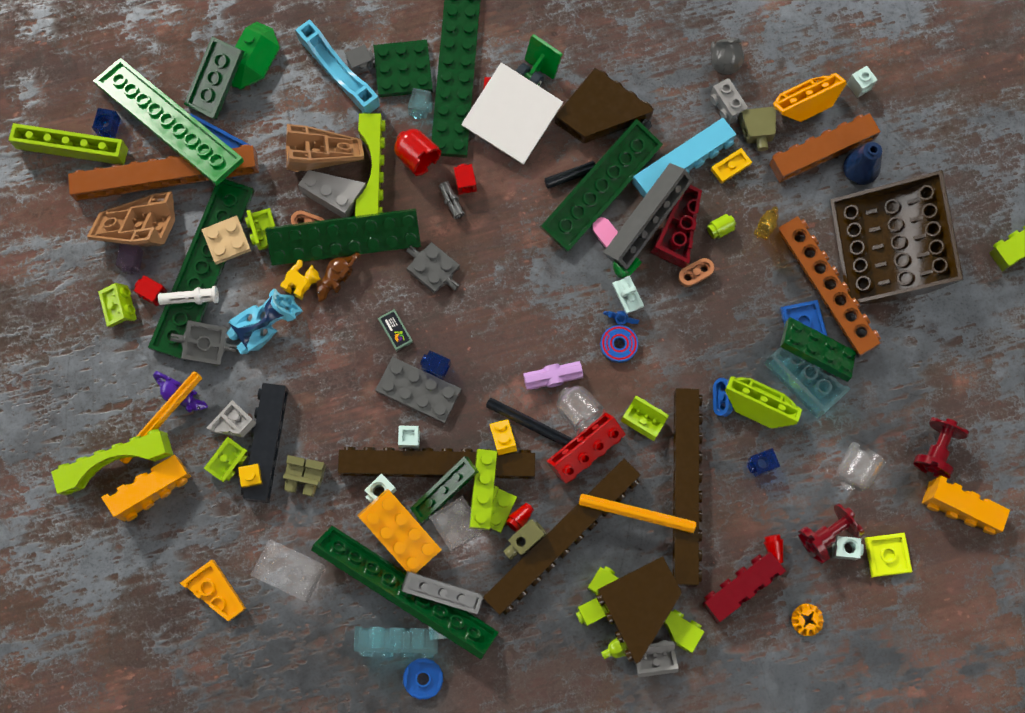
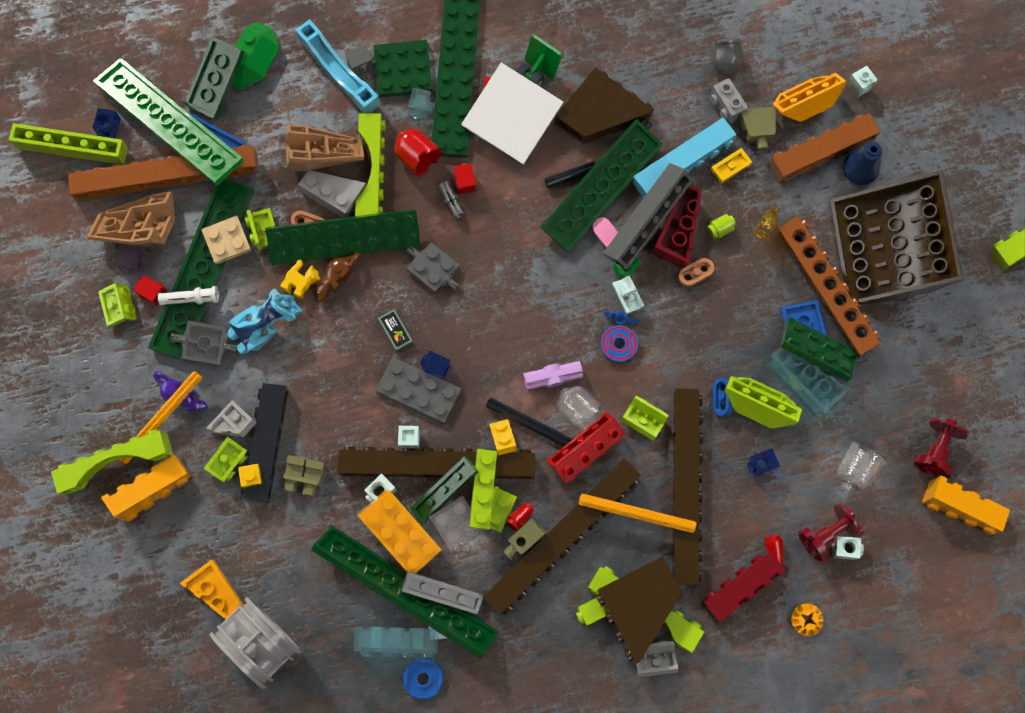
clear brick [251,539,326,603] -> none
lime plant [601,638,627,660] -> none
neon yellow tile [864,533,912,577] -> none
none -> light grey wheel [209,596,302,690]

